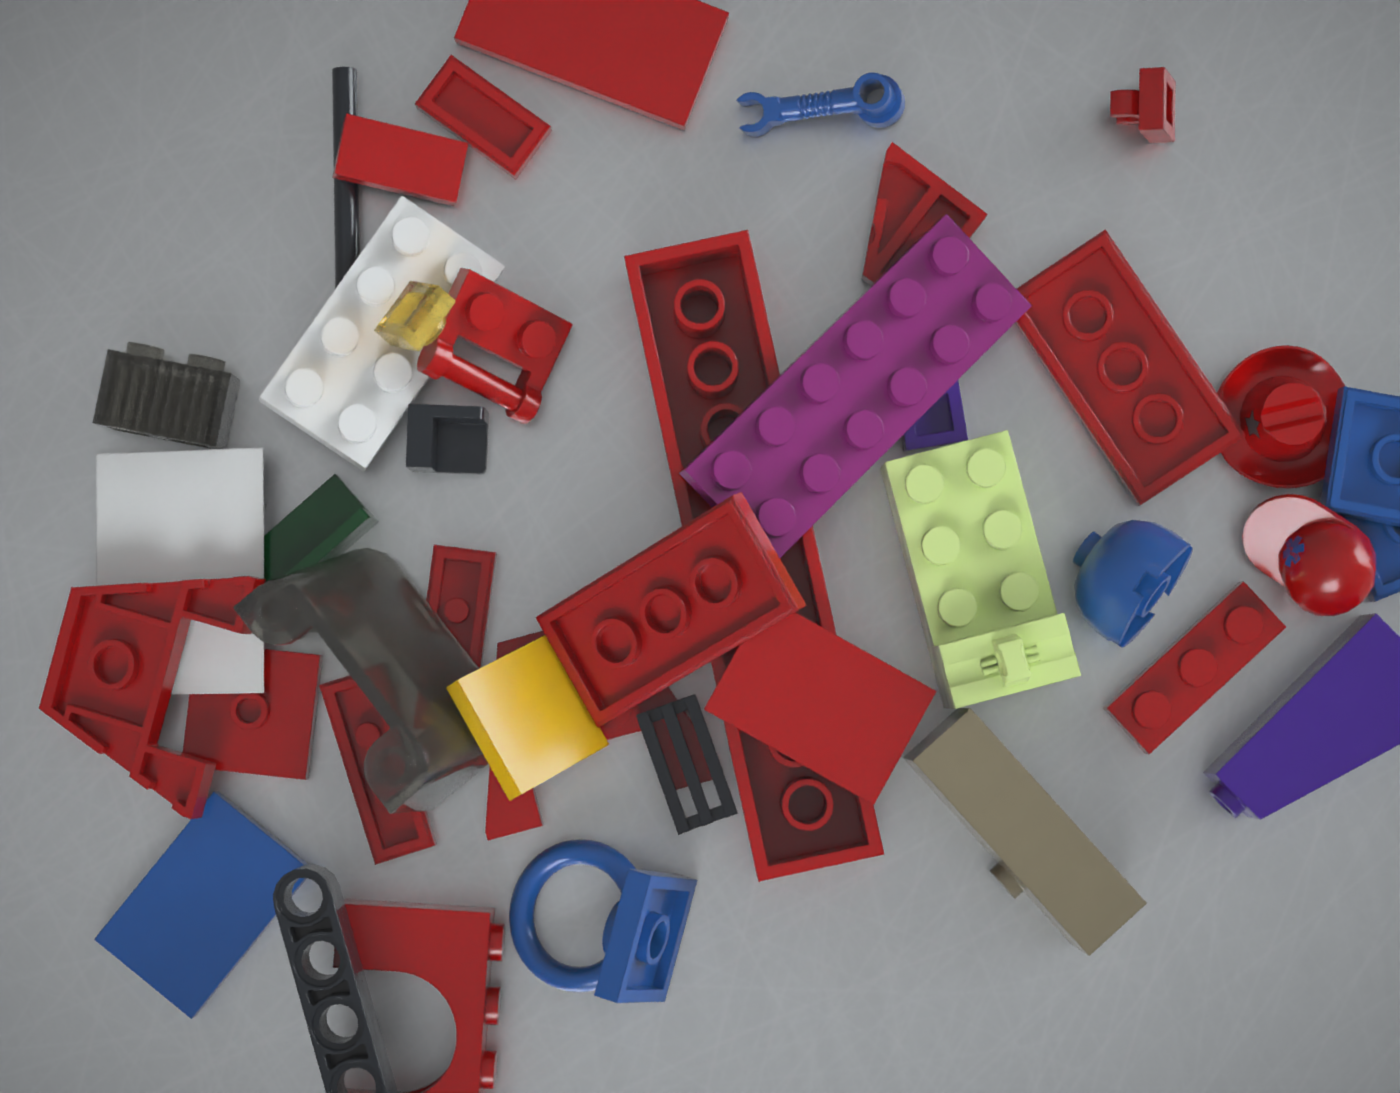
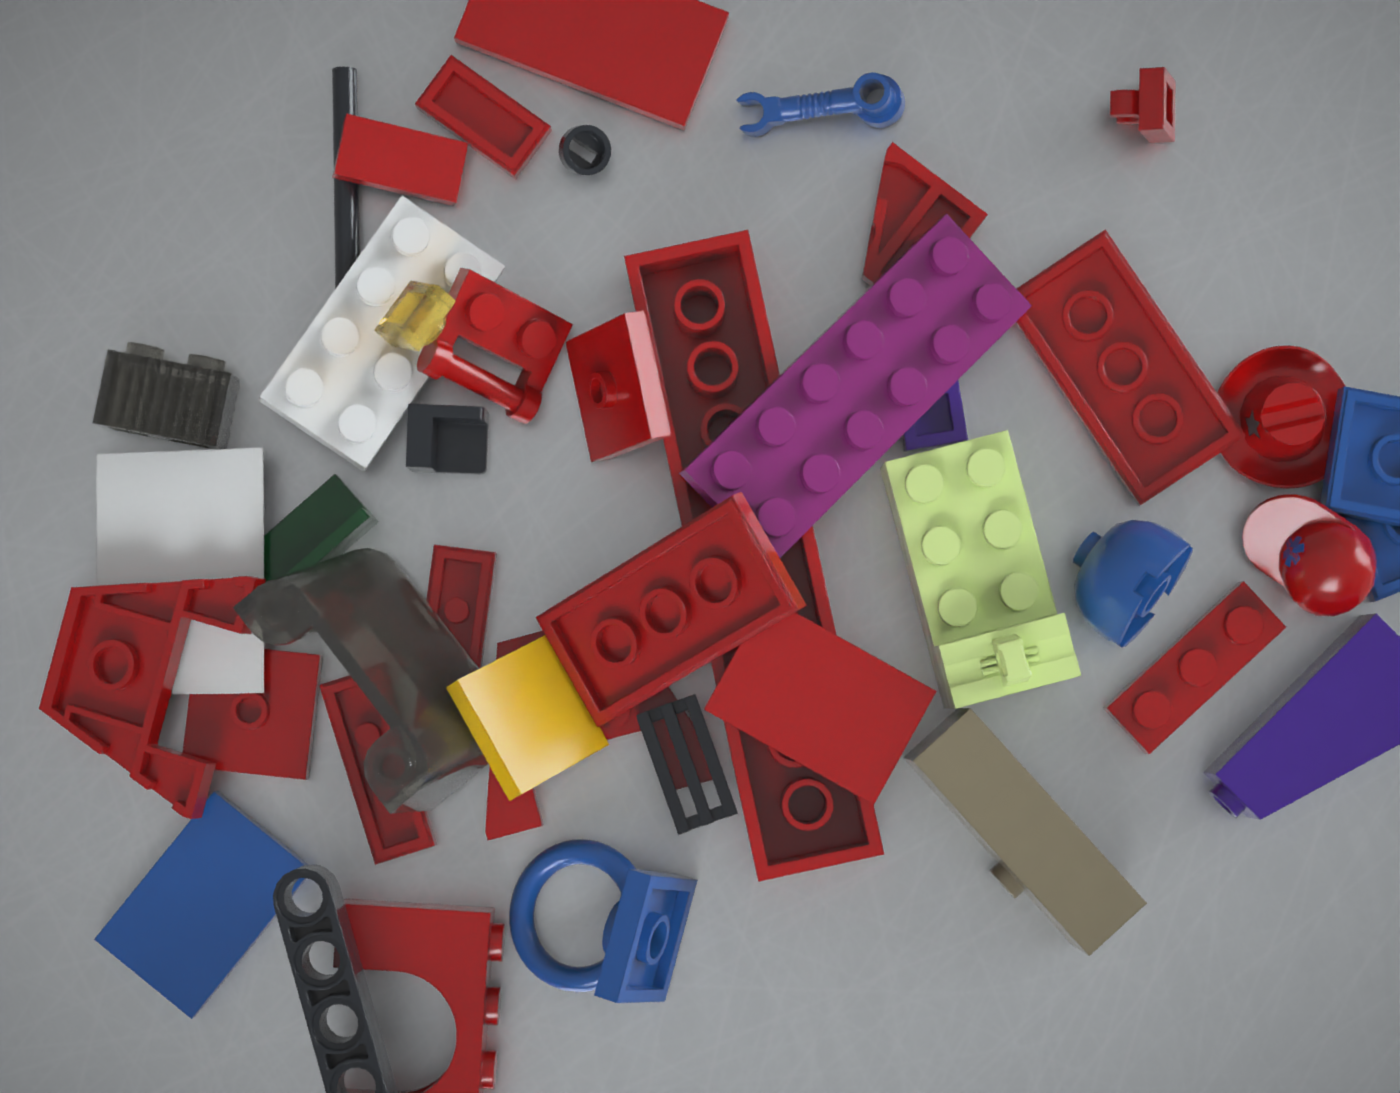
none -> black hinge [559,125,611,175]
none -> red plate [566,311,671,462]

